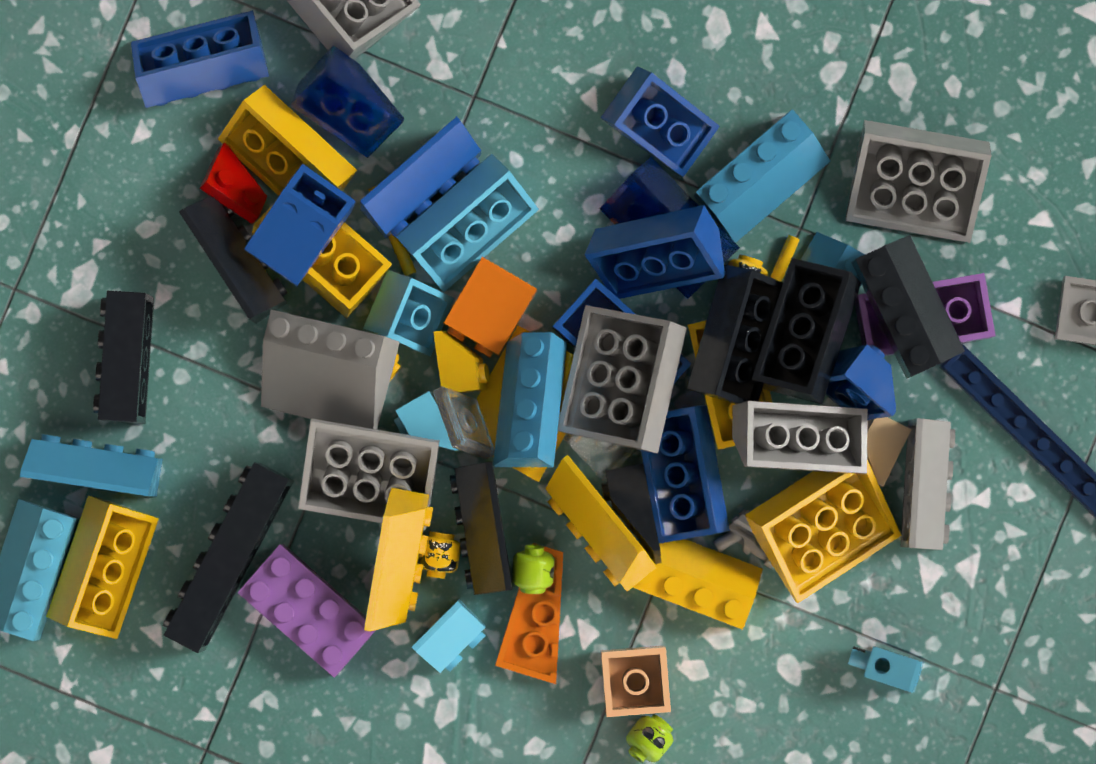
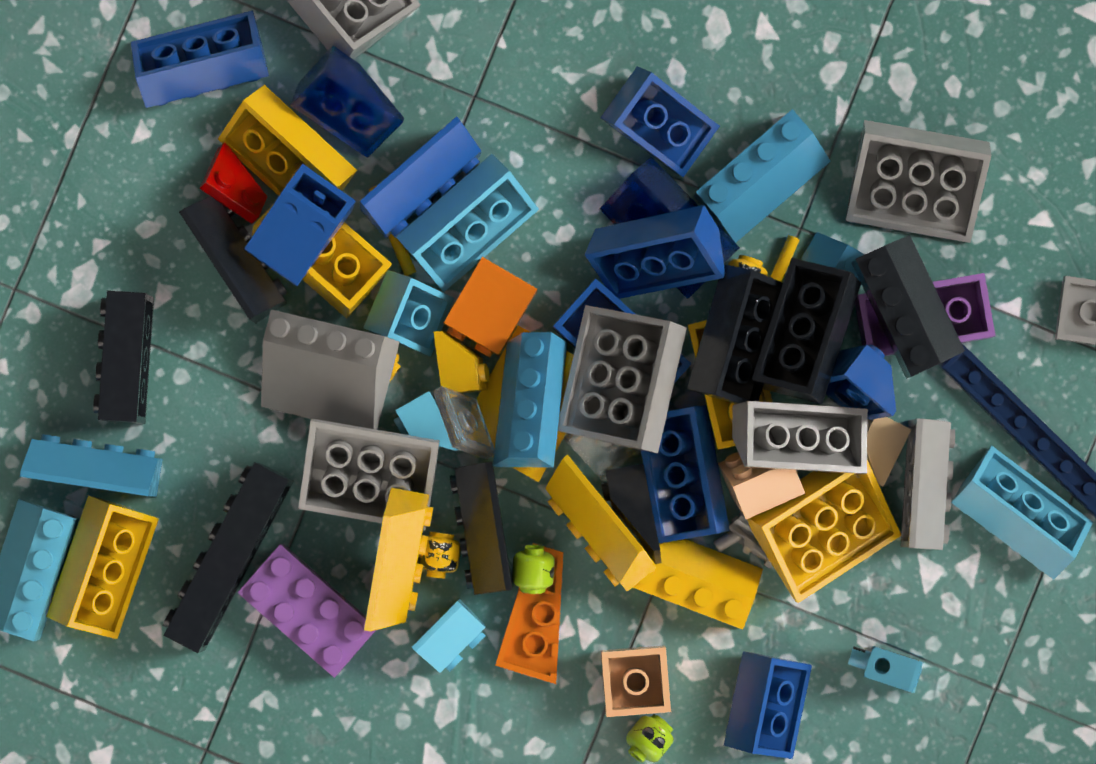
none -> light nougat brick [718,452,805,519]
none -> blue slope [723,651,812,759]
none -> medium azure slope [951,445,1093,580]

